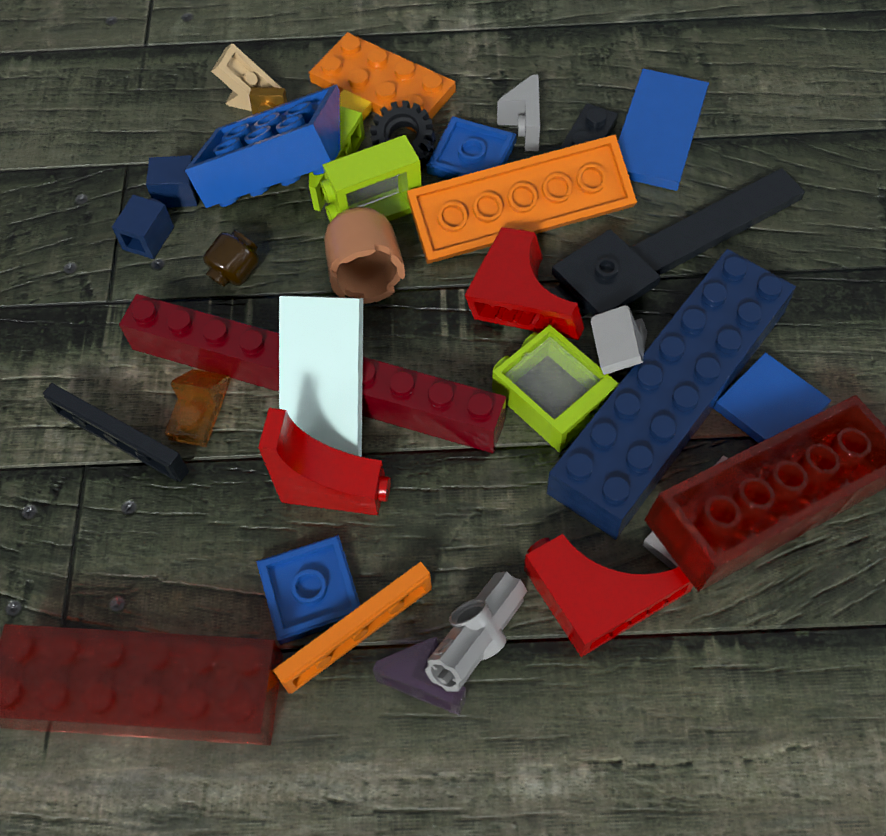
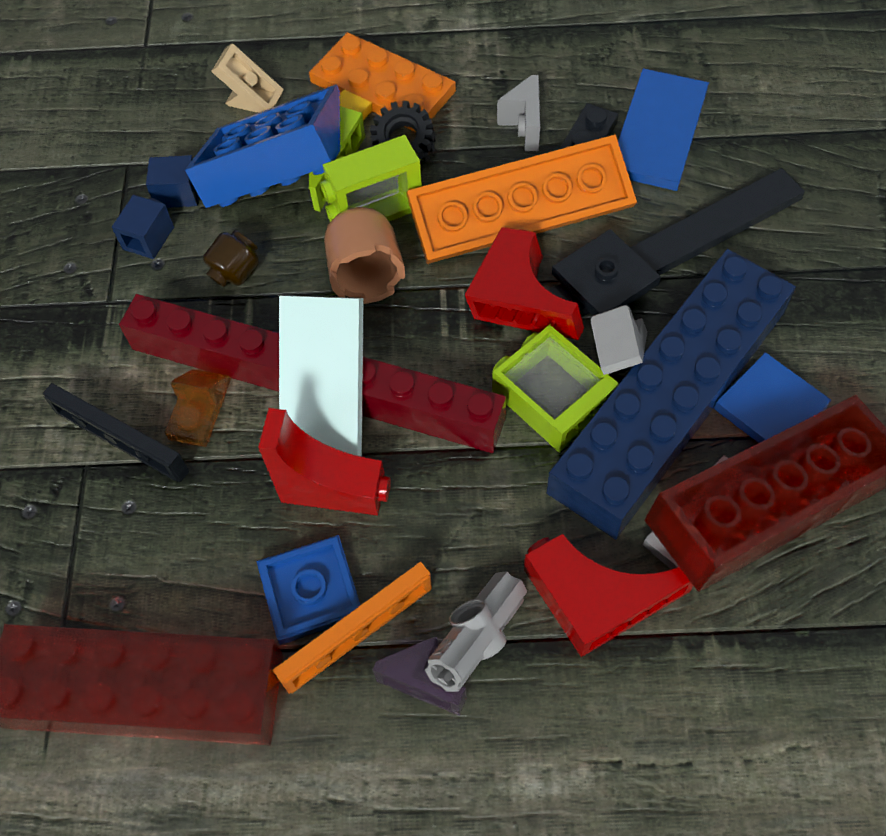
pearl gold plate [249,88,287,115] -> none
blue tile [427,116,517,180] -> none

